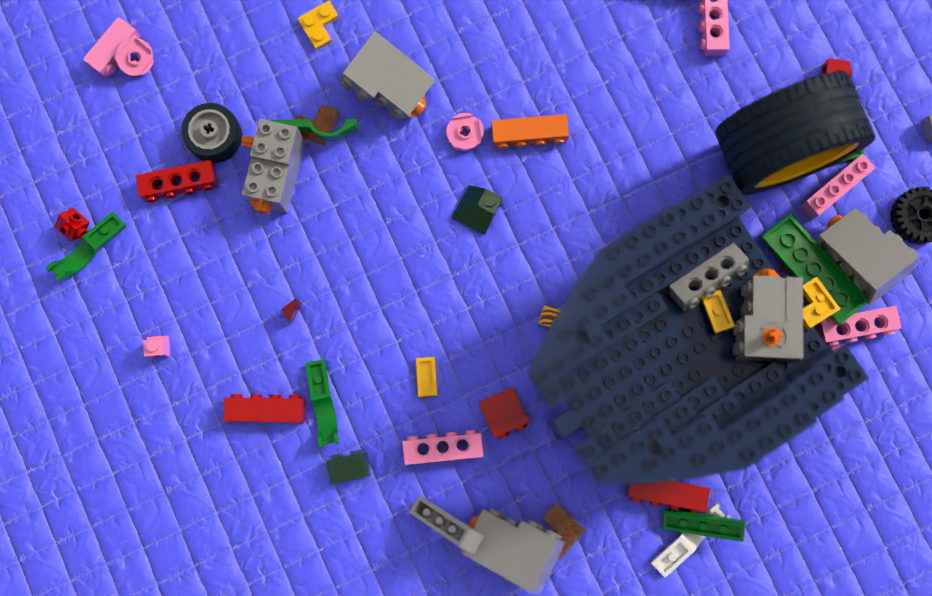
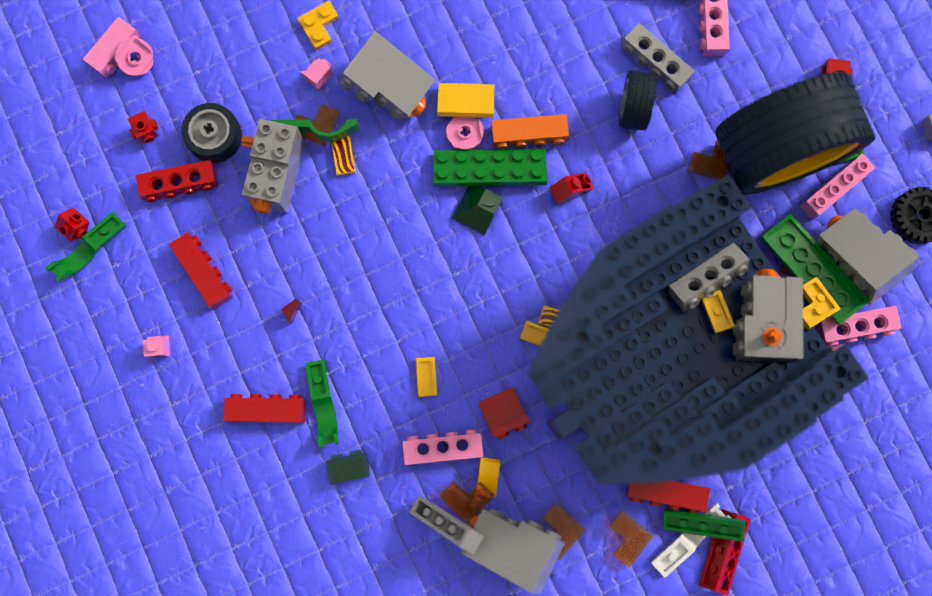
none -> red brick [127,111,159,144]
none -> red brick [169,232,233,310]
none -> bright pink window [301,58,333,90]
none -> tile [332,136,356,176]
none -> green plate [433,149,547,187]
none -> yellow tile [437,83,494,118]
none -> clear orange plate [439,480,495,523]
none -> yellow tile [476,457,500,497]
none -> yellow tile [520,320,549,346]
none -> red slope [549,172,594,204]
none -> clear orange plate [609,511,653,568]
none -> black wheel [619,71,657,130]
none -> light grey brick [622,23,695,93]
none -> clear orange plate [688,140,729,180]
none -> red fence [699,509,751,595]

